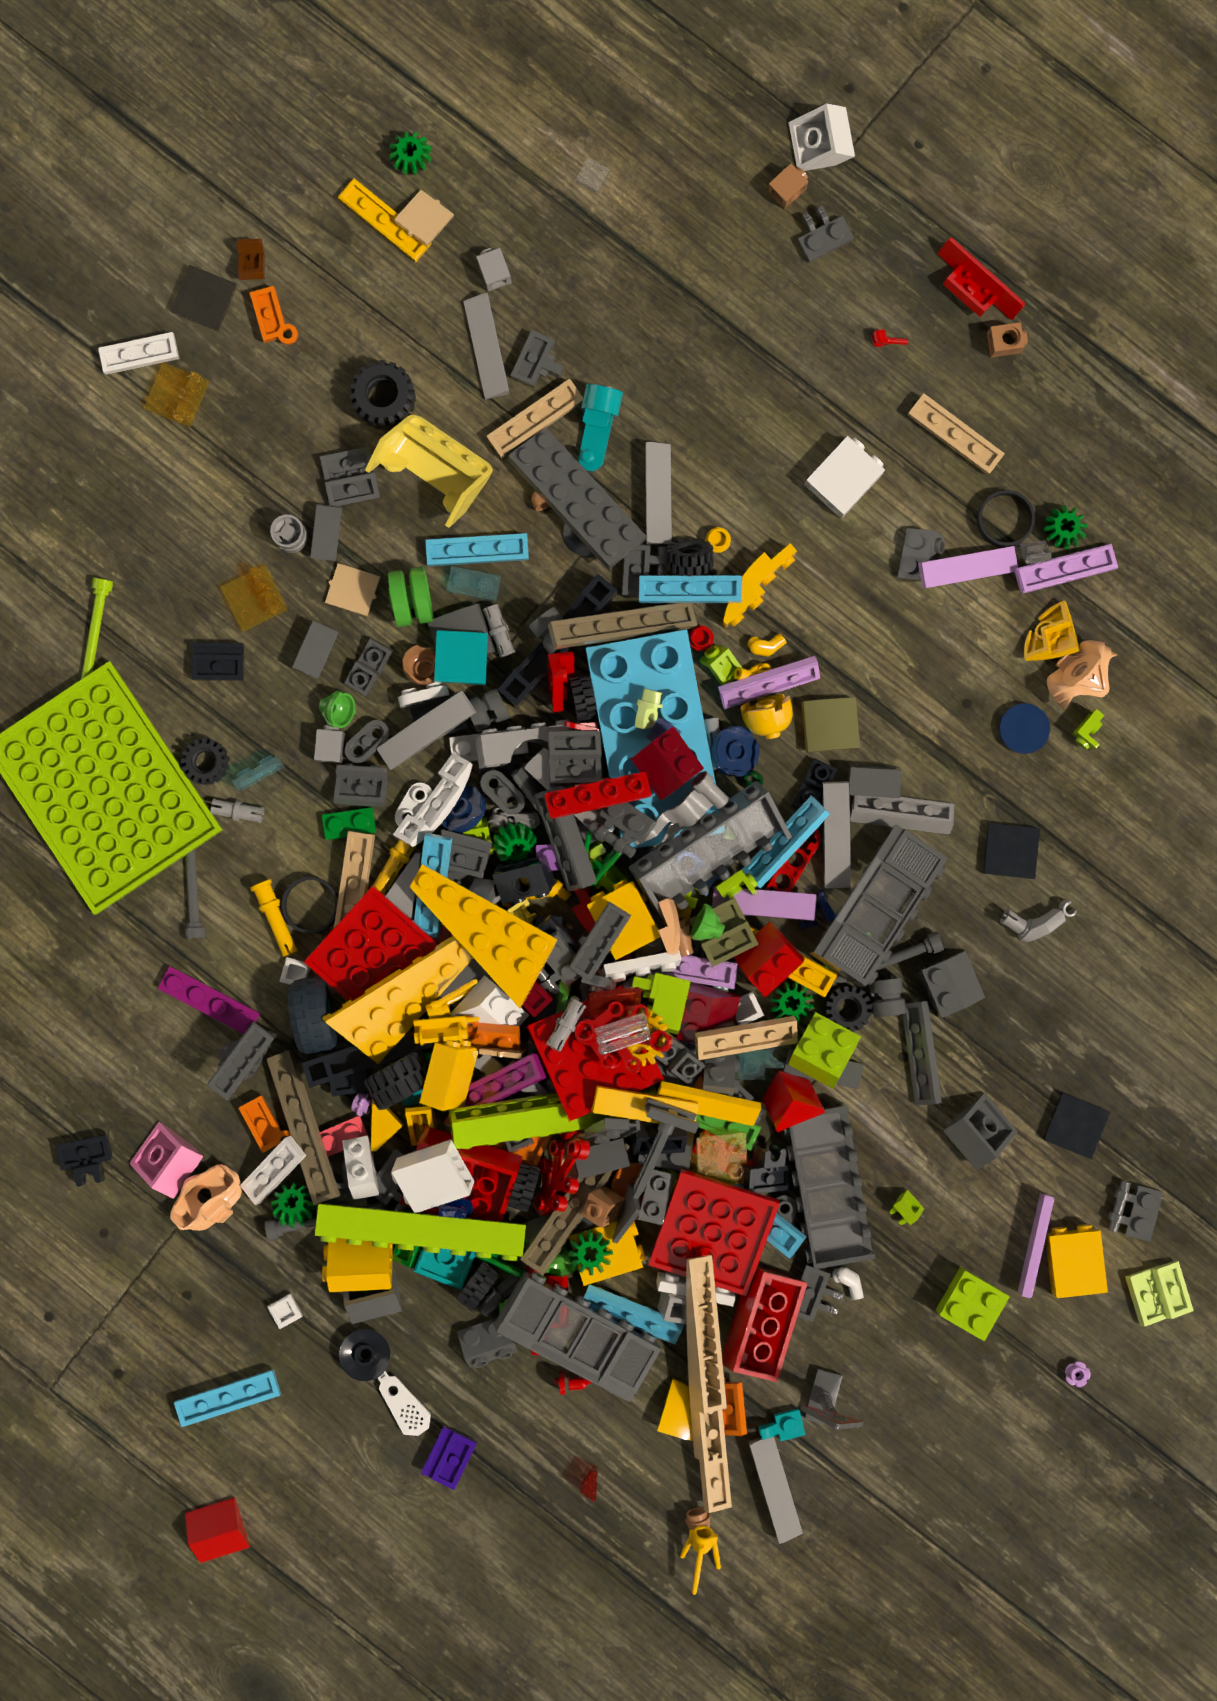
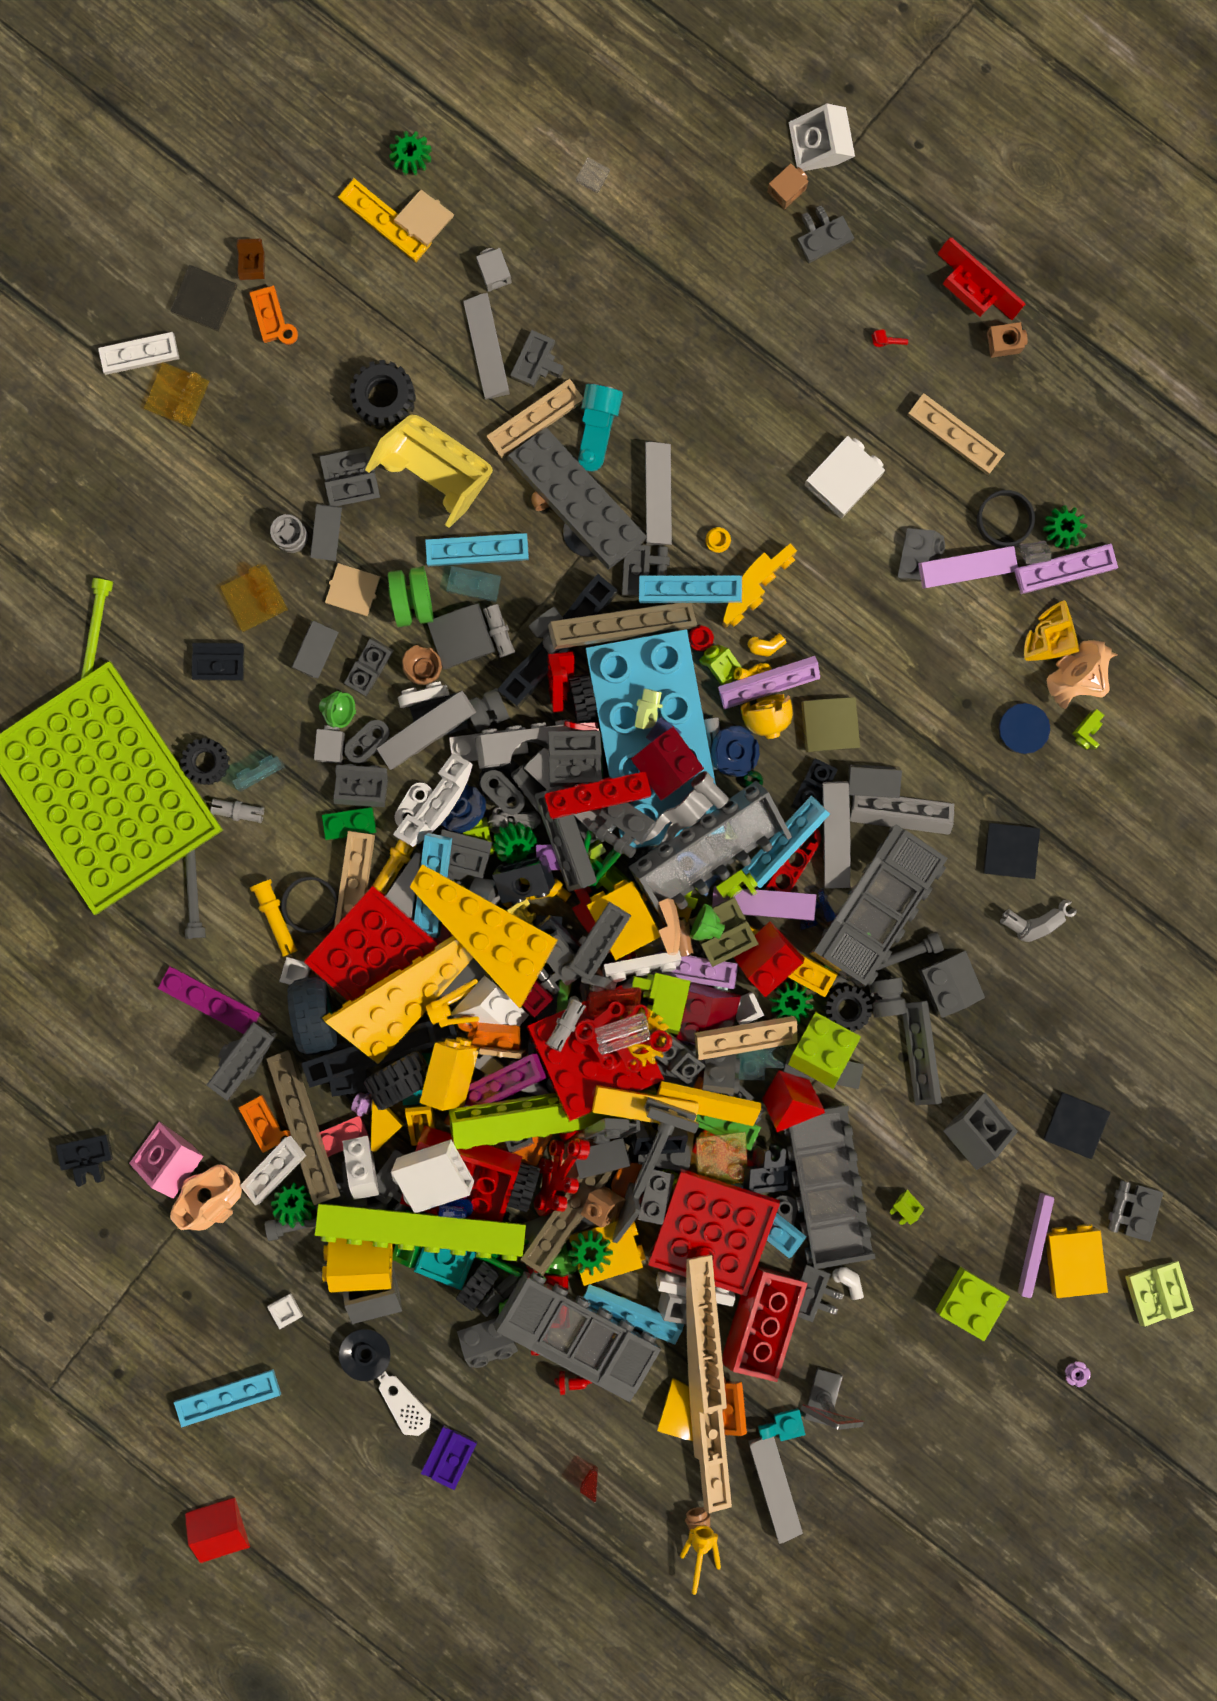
yellow hinge [414,1015,468,1046] -> none
teal tile [434,630,488,685] -> none
black tyre [667,538,714,576] -> none

